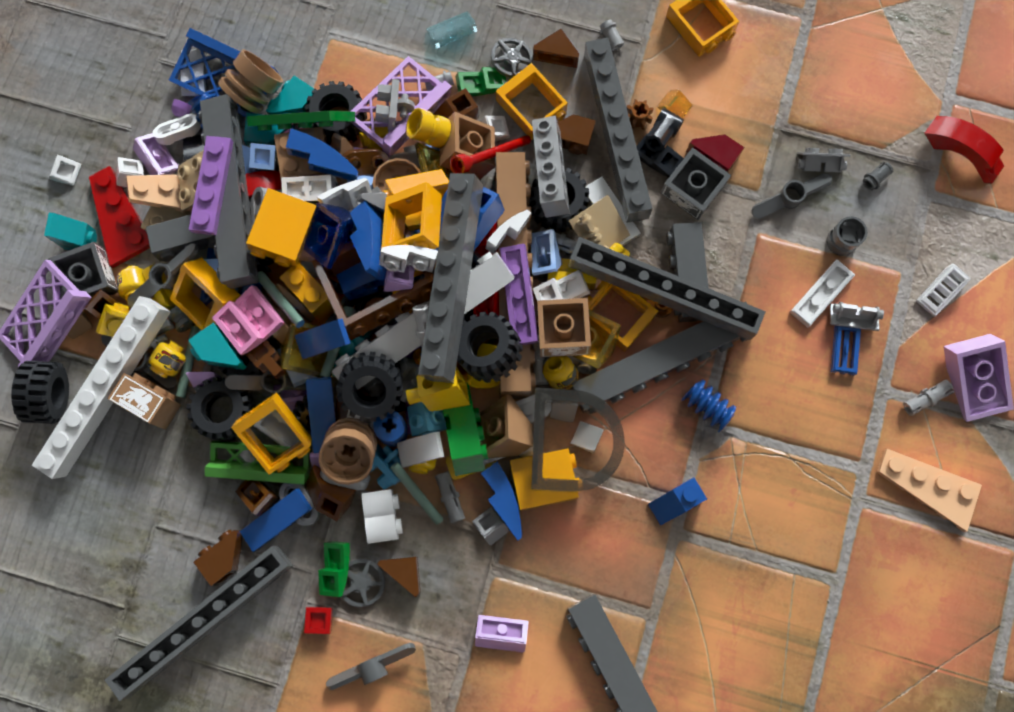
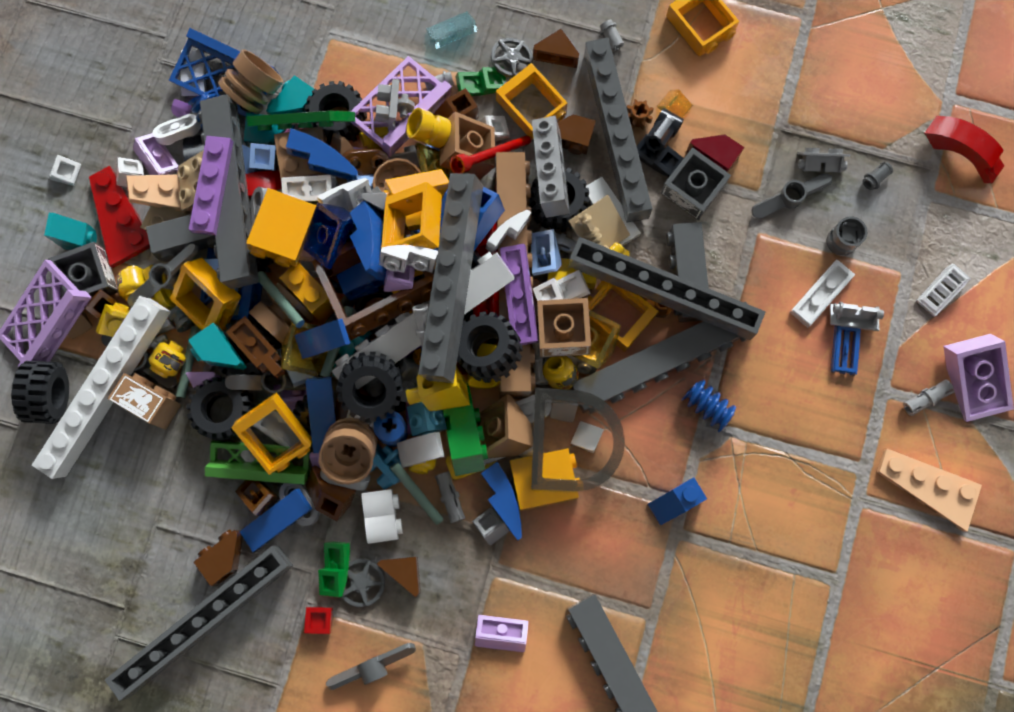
bright pink slope [212,285,285,355] -> none

